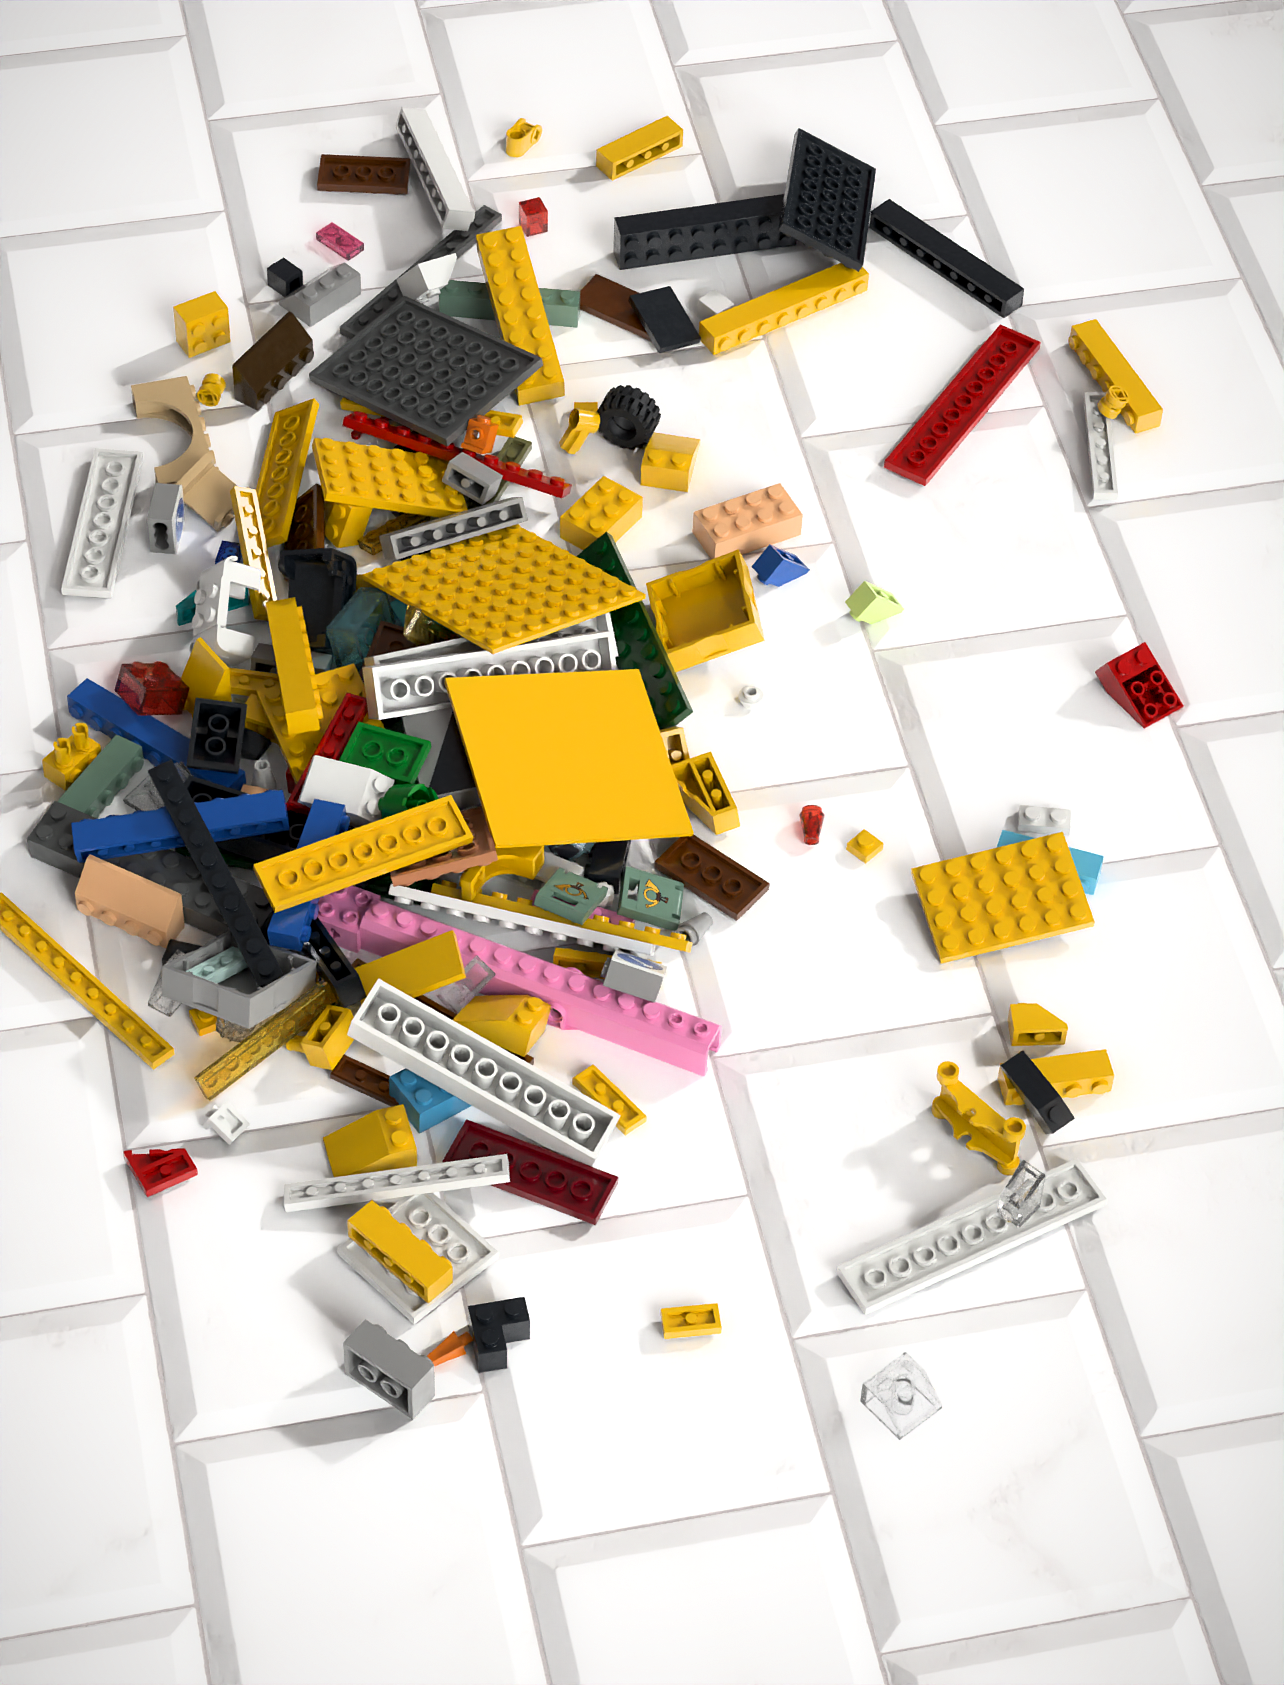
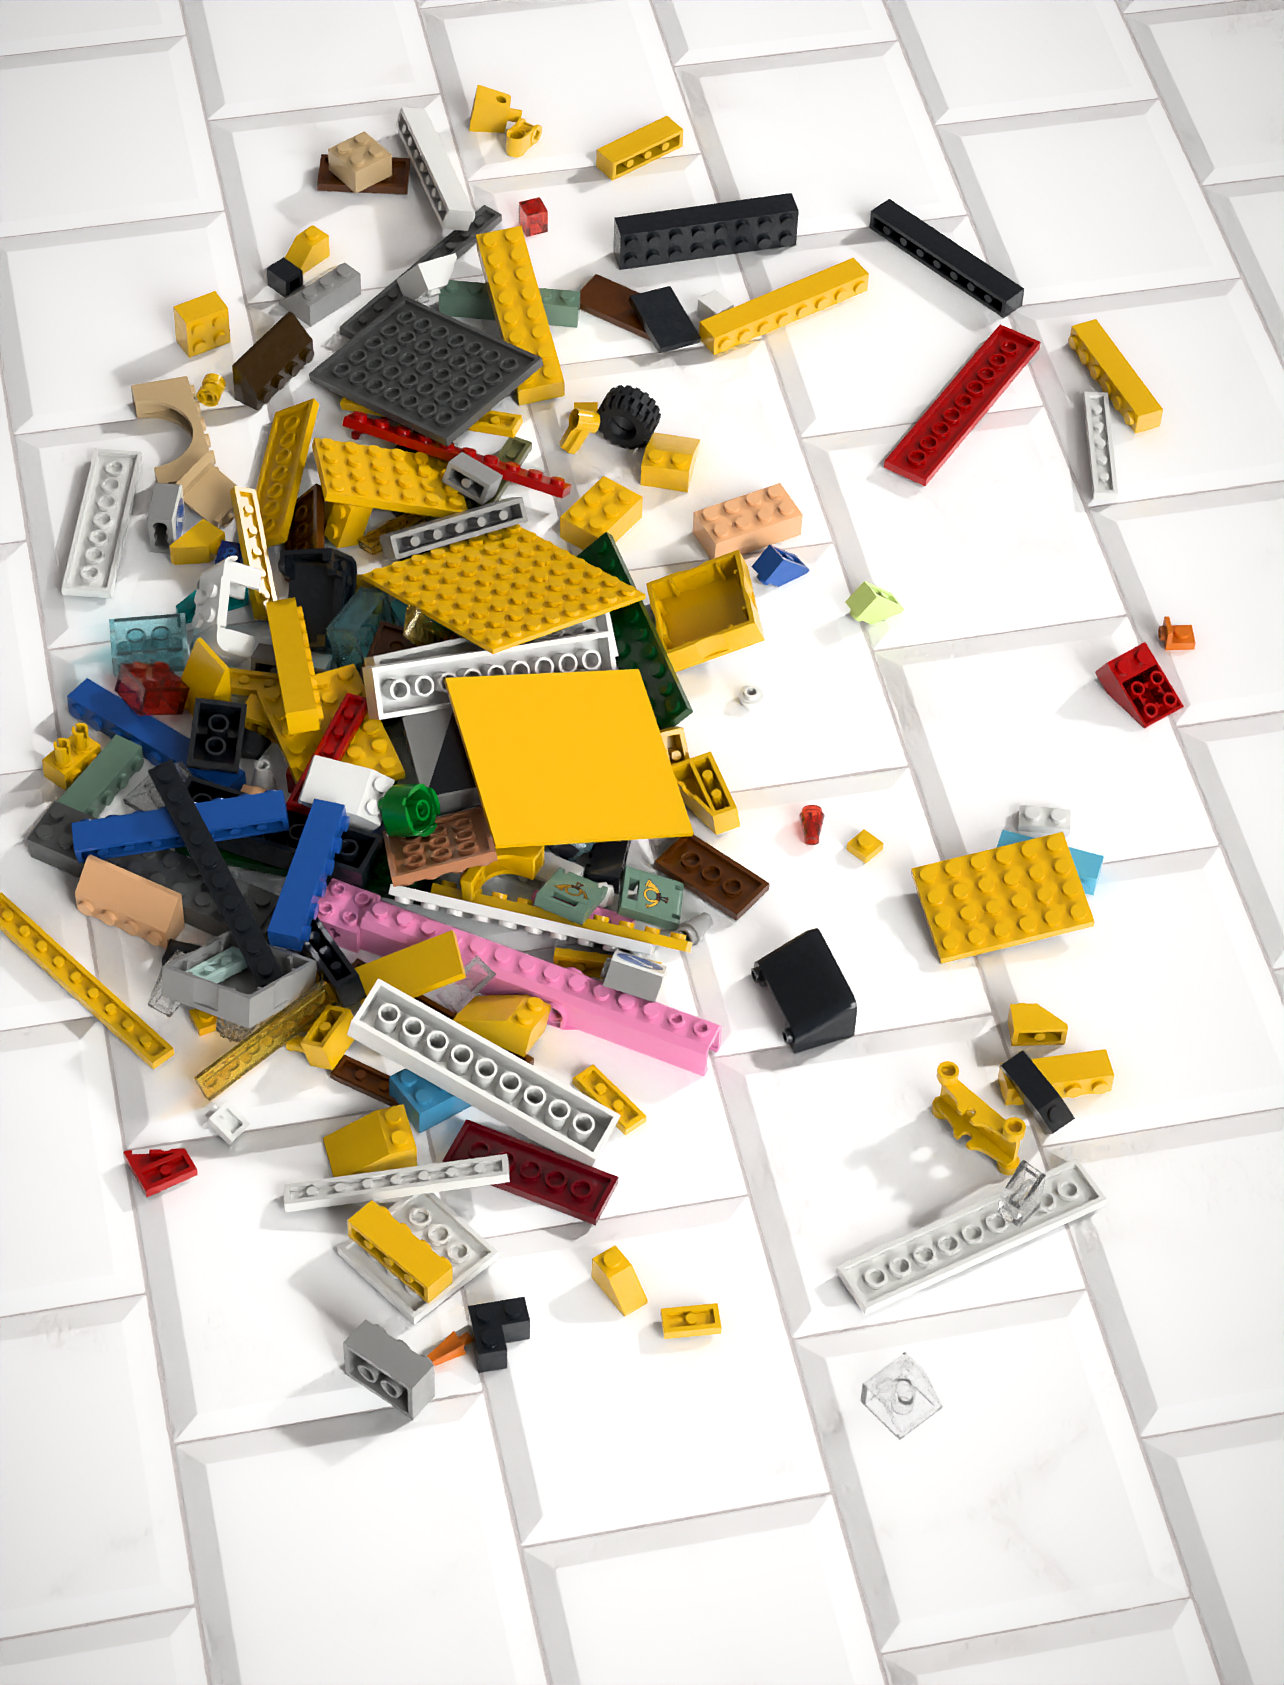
yellow plate [253,795,473,913] -> none
clear pink plate [316,222,364,261] -> none
green plate [339,721,432,784] -> none
orange brick [460,415,499,455] -> none
black plate [778,128,876,272] -> none
yellow wheel [1097,385,1130,419] -> none
none -> clear light blue brick [109,613,189,677]
none -> yellow slope [169,519,226,565]
none -> yellow slope [285,225,330,274]
none -> tan brick [328,131,392,193]
none -> yellow torso [469,85,522,133]
none -> yellow slope [591,1245,648,1317]
none -> black windscreen [751,928,857,1054]
none -> orange bracket [1158,616,1196,651]

